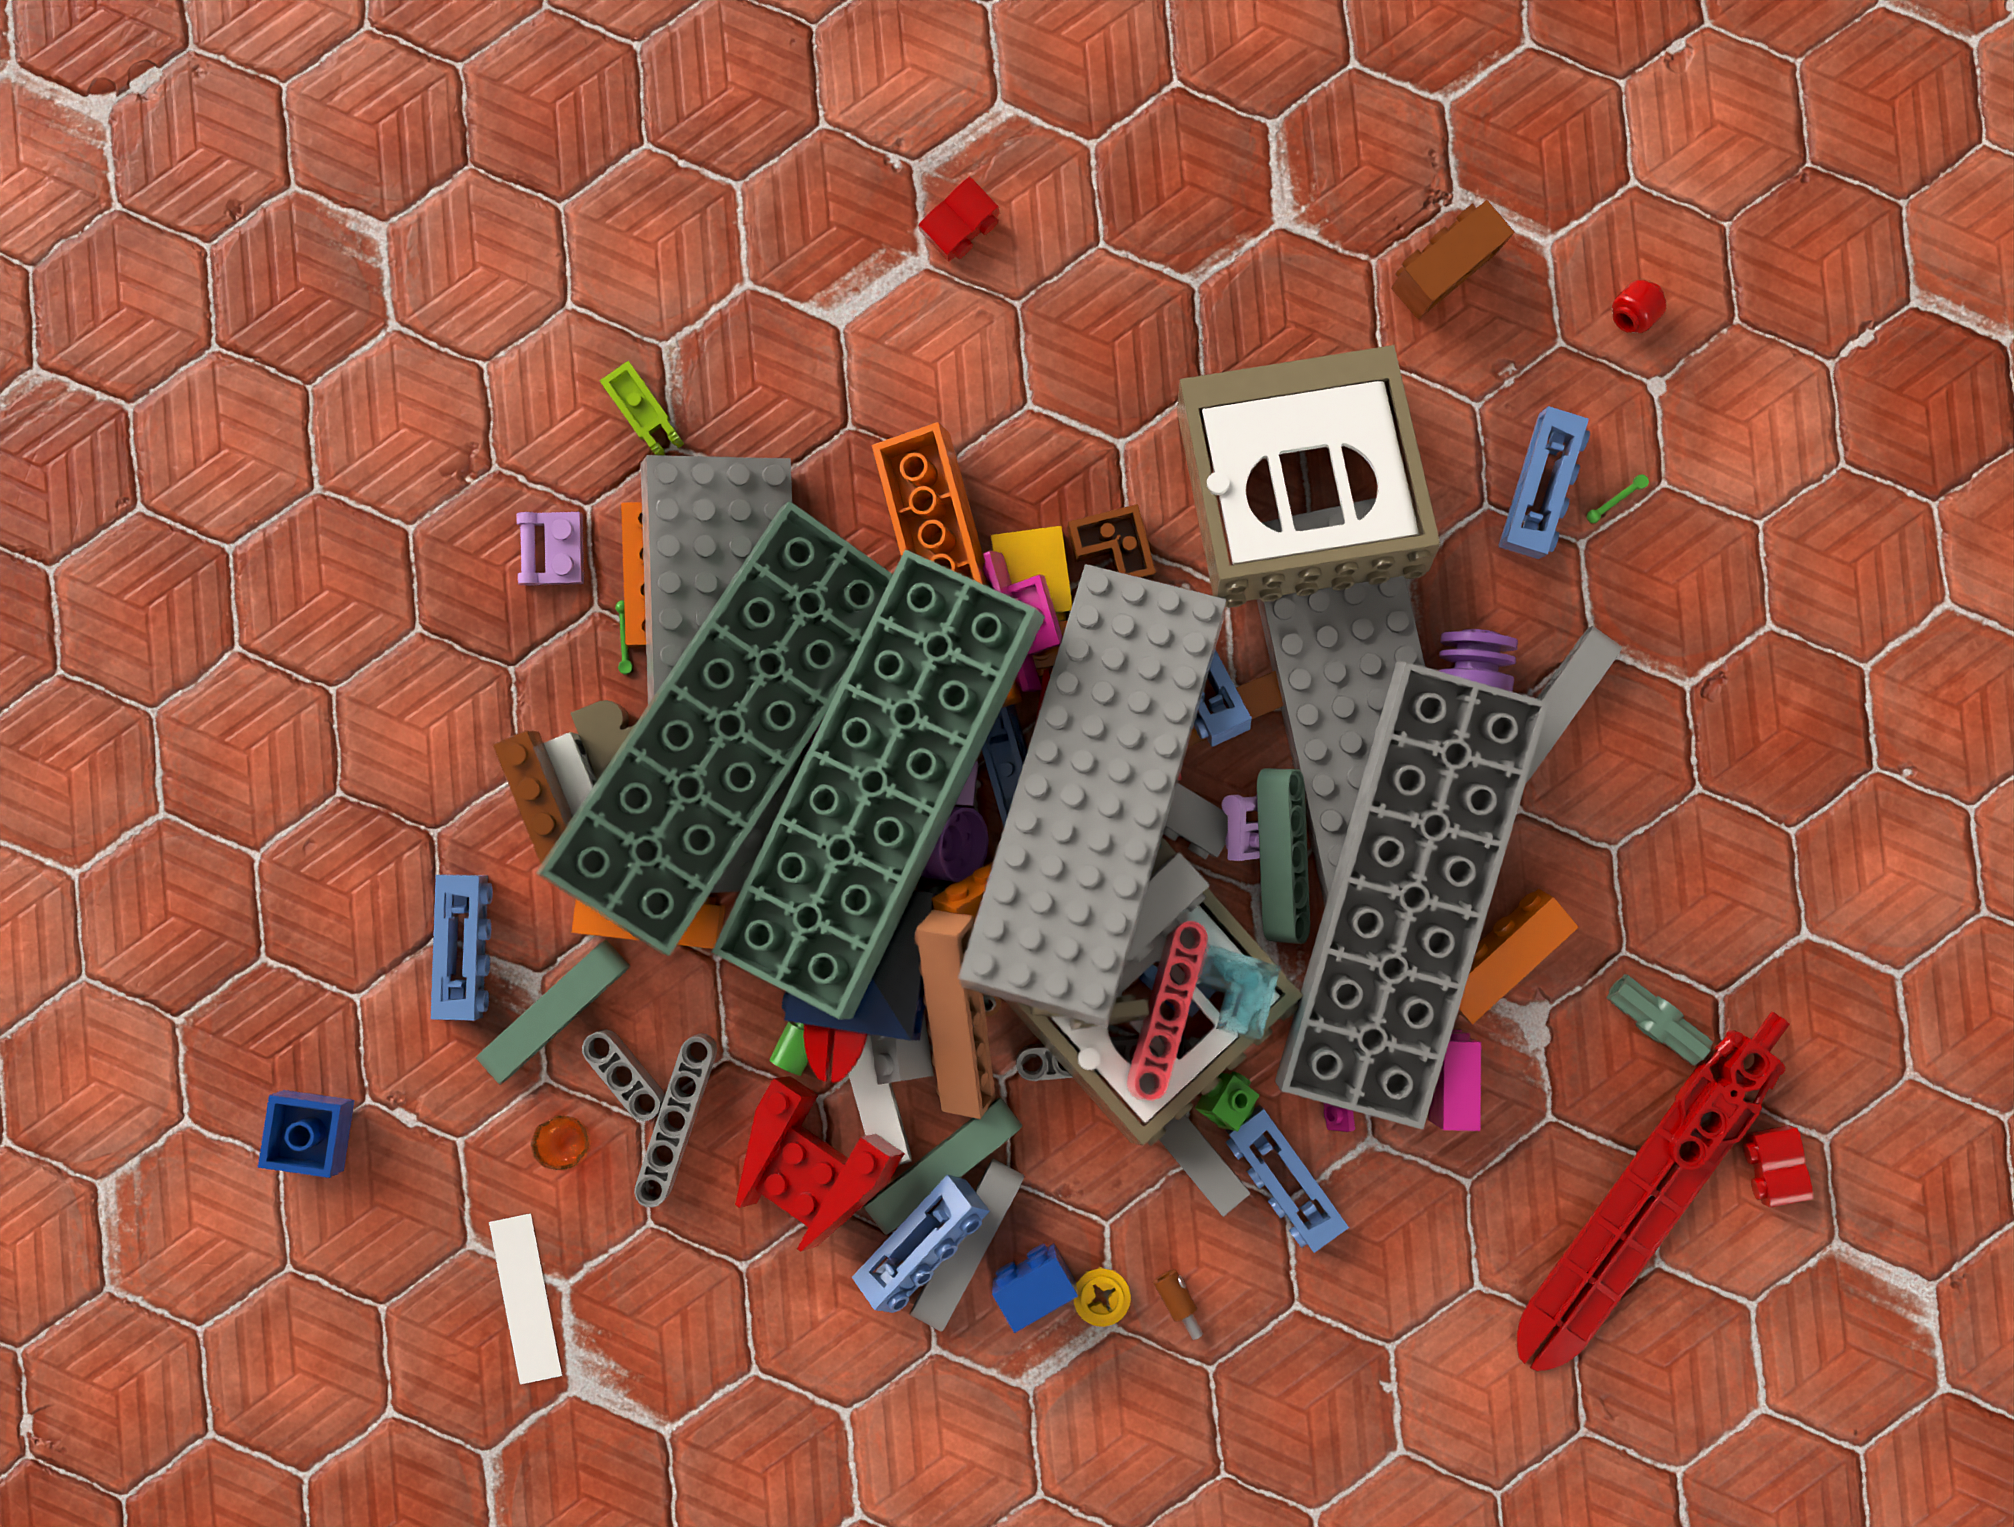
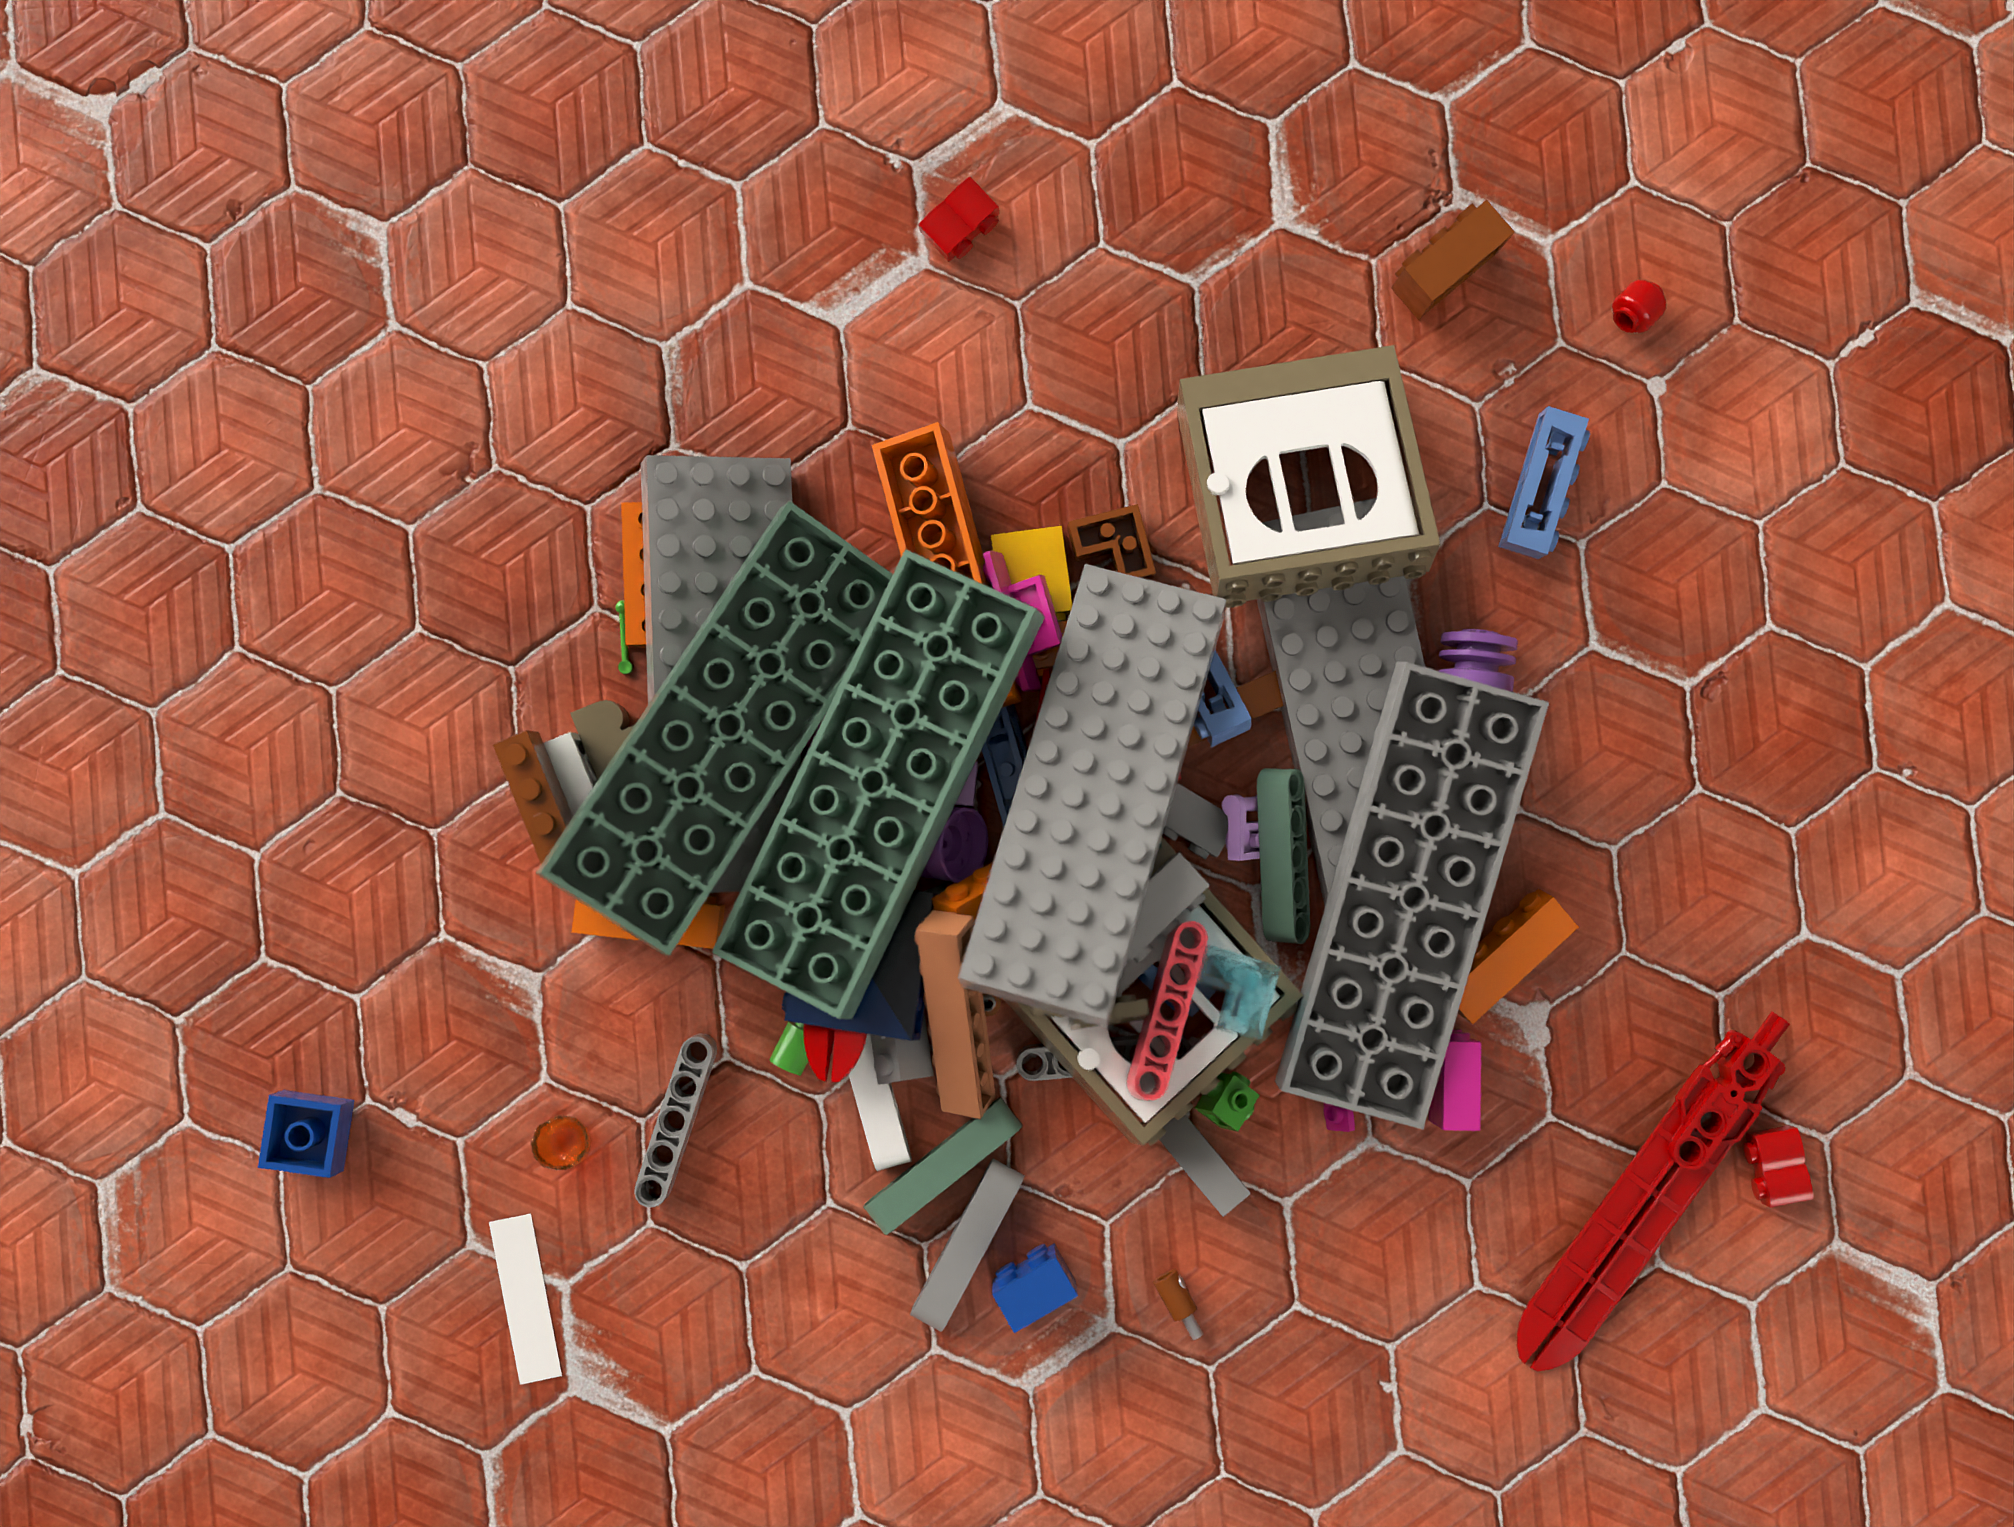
medium blue brick [431,874,493,1021] -> none
sand green beam [476,940,630,1085] -> none
lavender plate [517,512,584,586] -> none
light grey beam [582,1029,665,1121] -> none
lime hinge [600,361,684,456] -> none
red wedge [735,1076,905,1252] -> none
medium blue brick [852,1175,990,1313] -> none
yellow gear [1073,1267,1131,1327] -> none
medium blue brick [1225,1105,1349,1253] -> none
light grey beam [1526,626,1622,782] -> none
bright green hinge [1586,474,1649,523] -> none
sand green piece [1606,974,1713,1066] -> none

